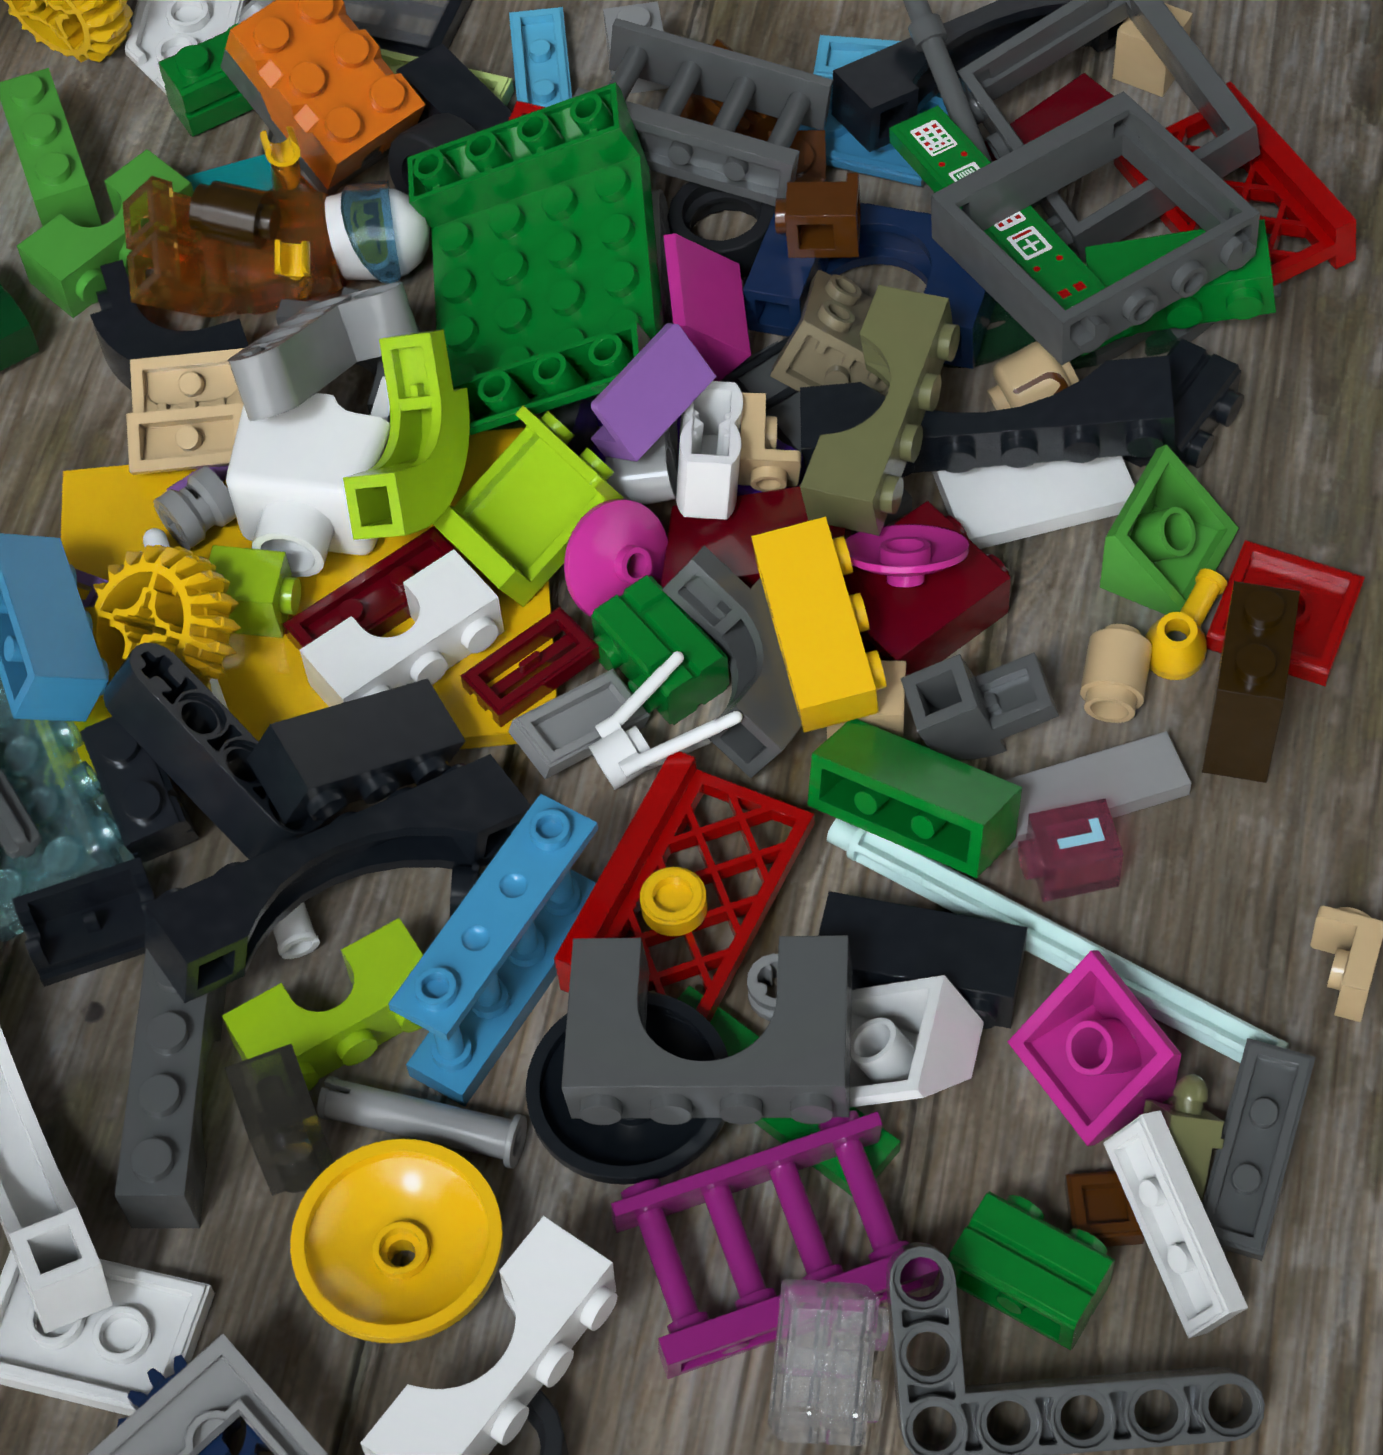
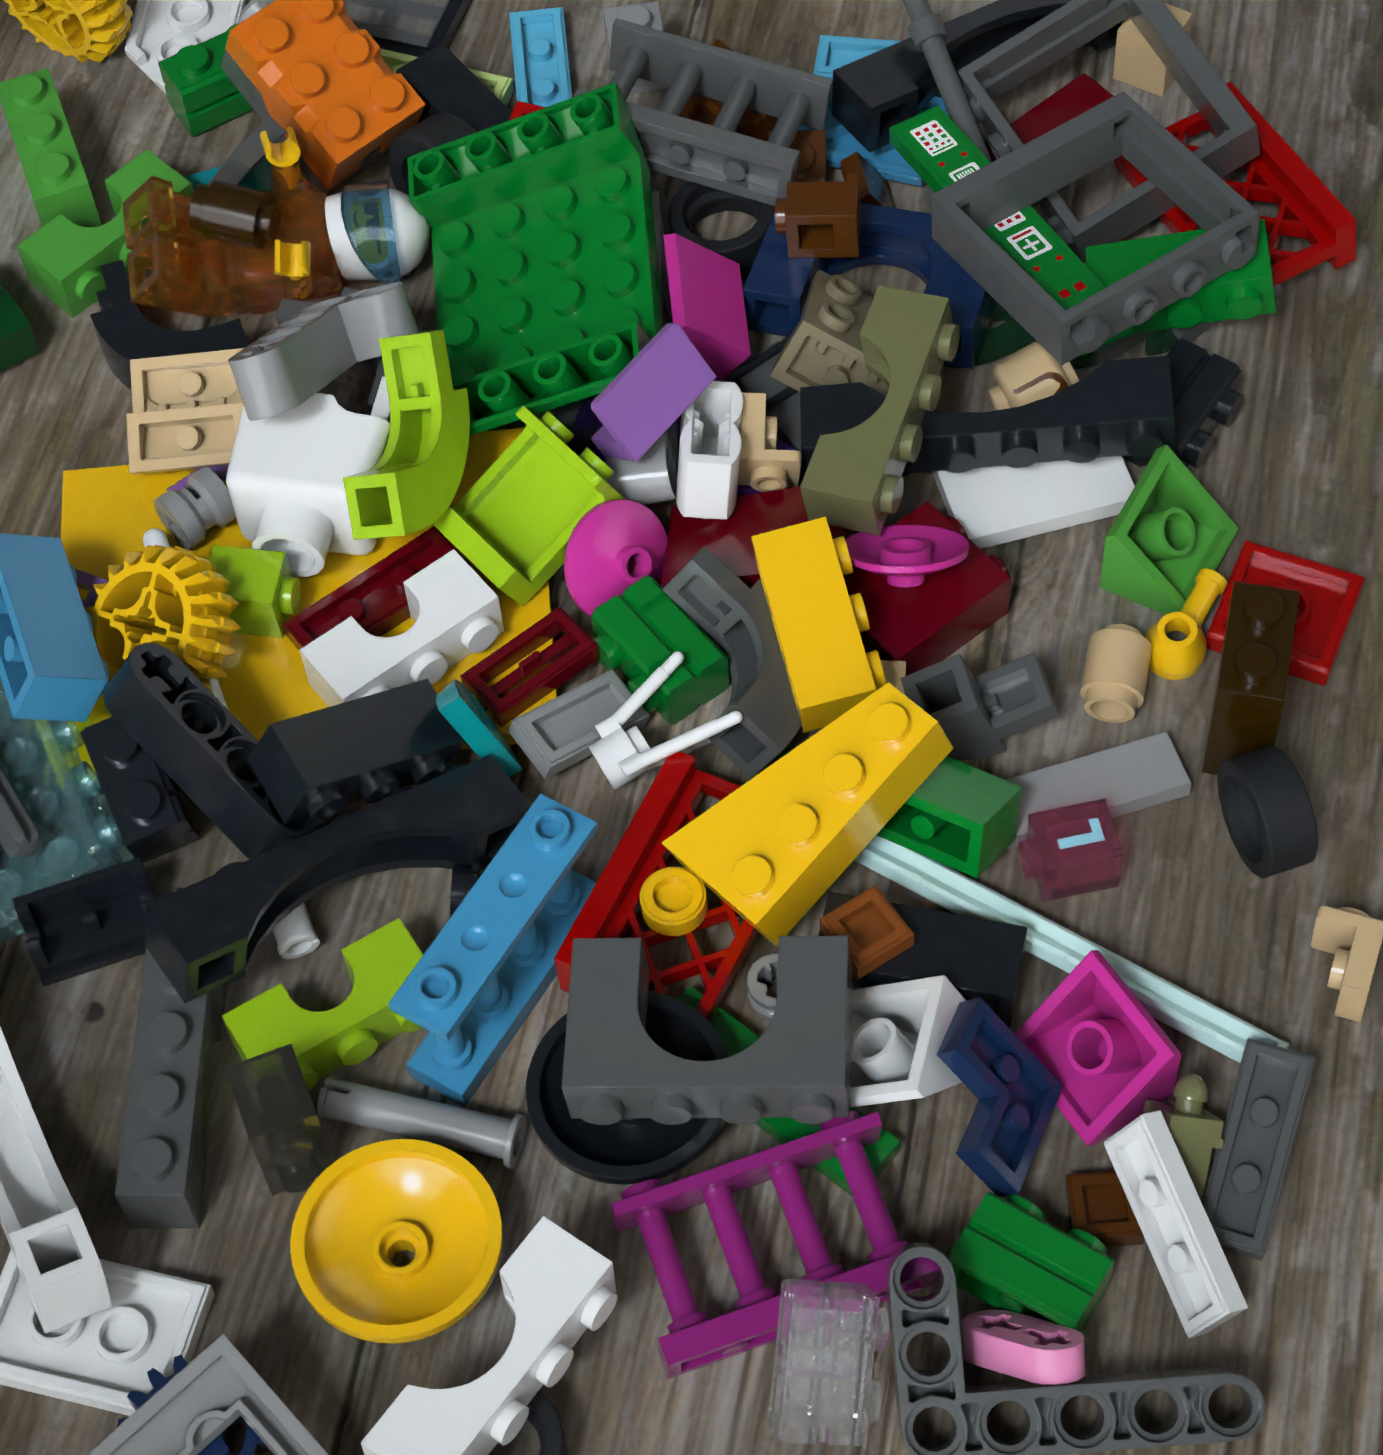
none -> dark grey tile [208,115,286,186]
none -> teal tile [435,679,522,778]
none -> yellow wedge [661,682,953,947]
none -> dark orange tile [820,885,914,979]
none -> reddish brown tile [840,152,894,208]
none -> dark blue plate [936,997,1063,1197]
none -> bright pink beam [962,1310,1085,1385]
none -> black tyre [1217,744,1318,879]

